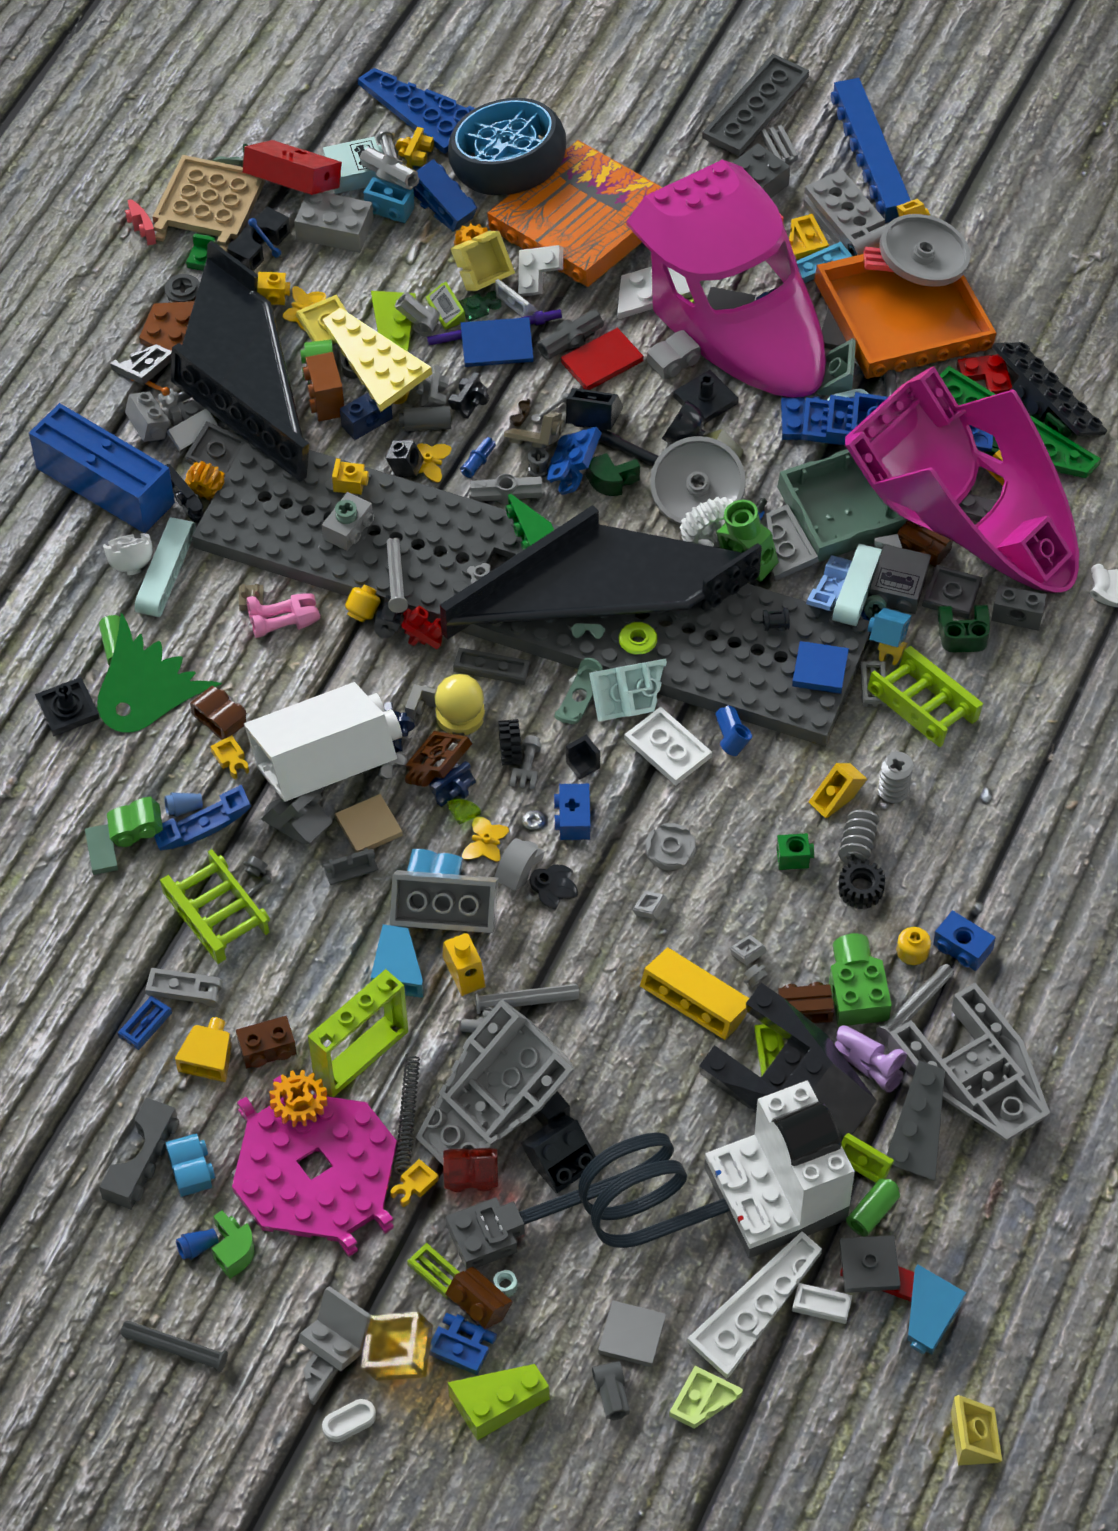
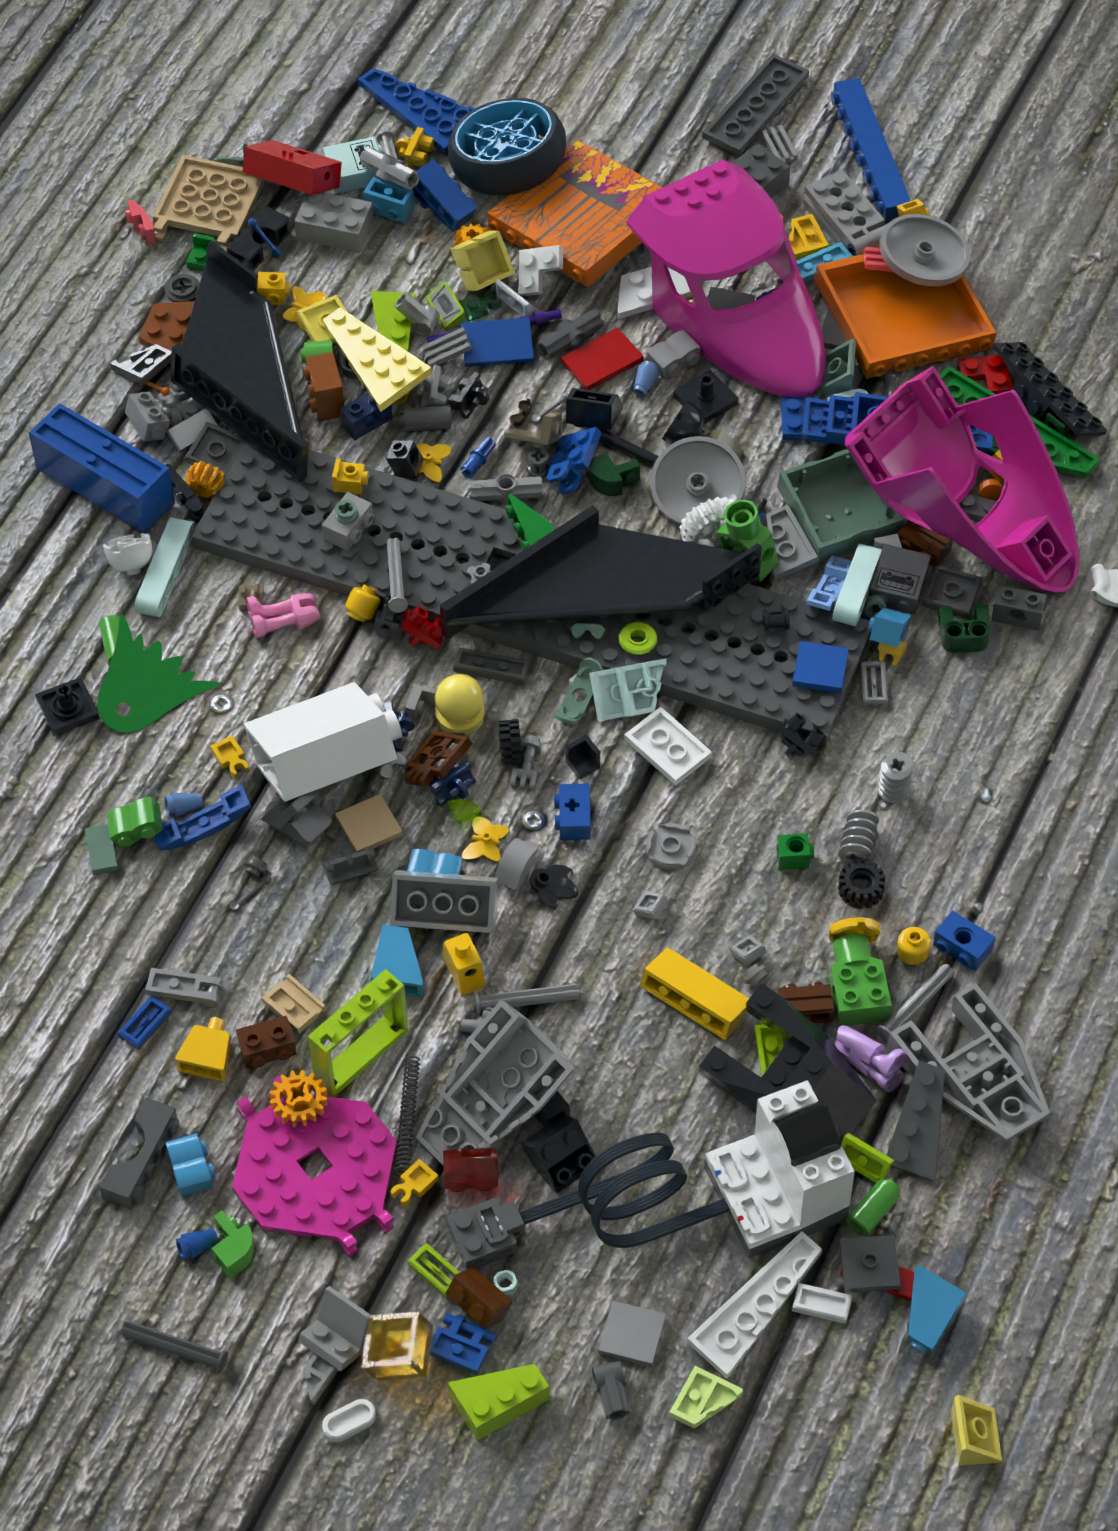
lime fence [160,849,270,964] -> none
reddish brown brick [190,686,247,740] -> none
blue piece [716,705,752,756] -> none
yellow slope [808,763,867,818] -> none
lime fence [867,645,984,748] -> none
none -> tan plate [262,974,326,1034]
none -> light grey tile [422,327,472,368]
none -> medium blue cone [633,361,659,397]
none -> black hips [778,712,825,758]
none -> yellow tile [828,917,881,944]
none -> orange tile [979,479,1003,500]

